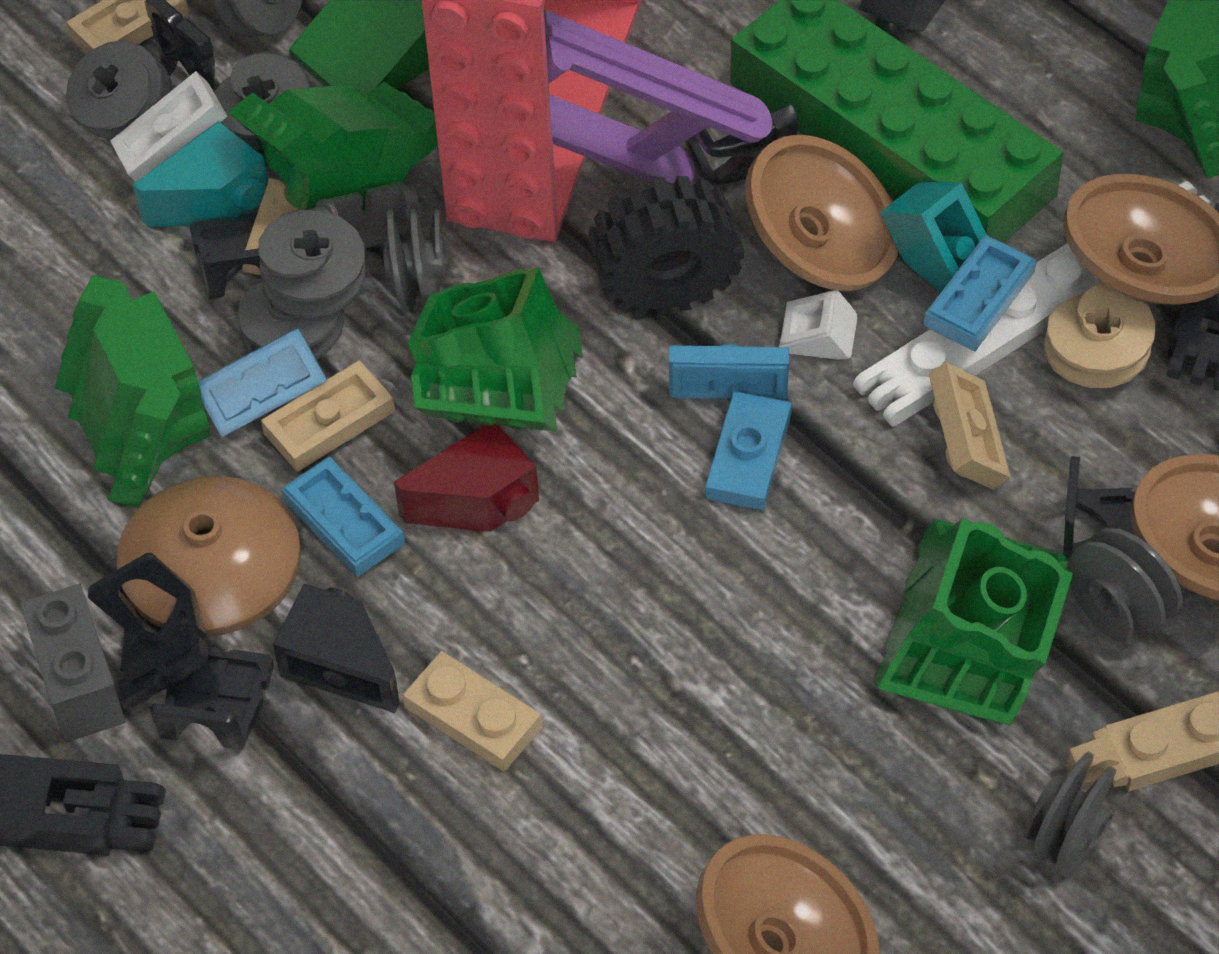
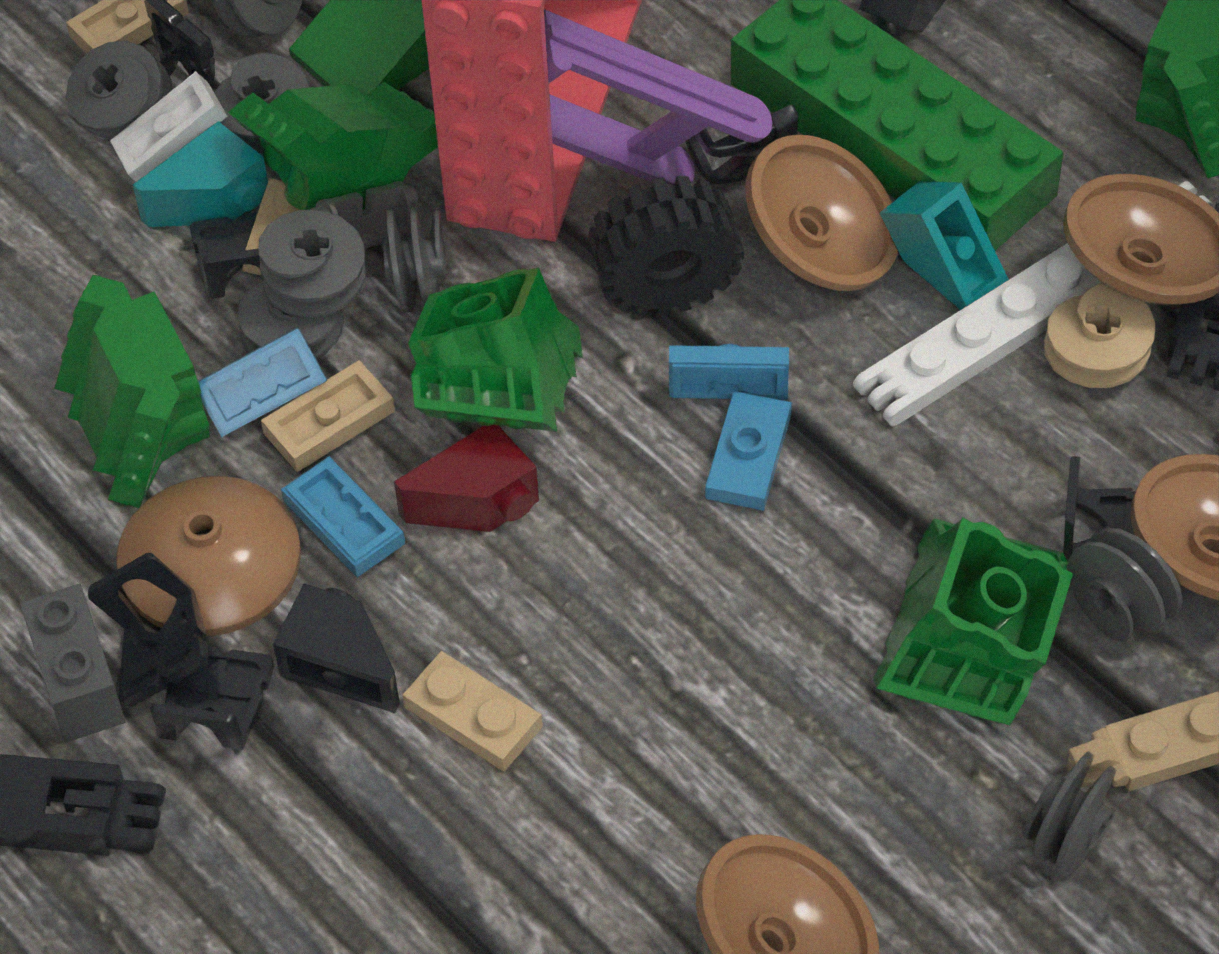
white slope [779,289,857,360] -> none
dark azure plate [924,235,1037,352] -> none
tan plate [929,362,1011,490] -> none

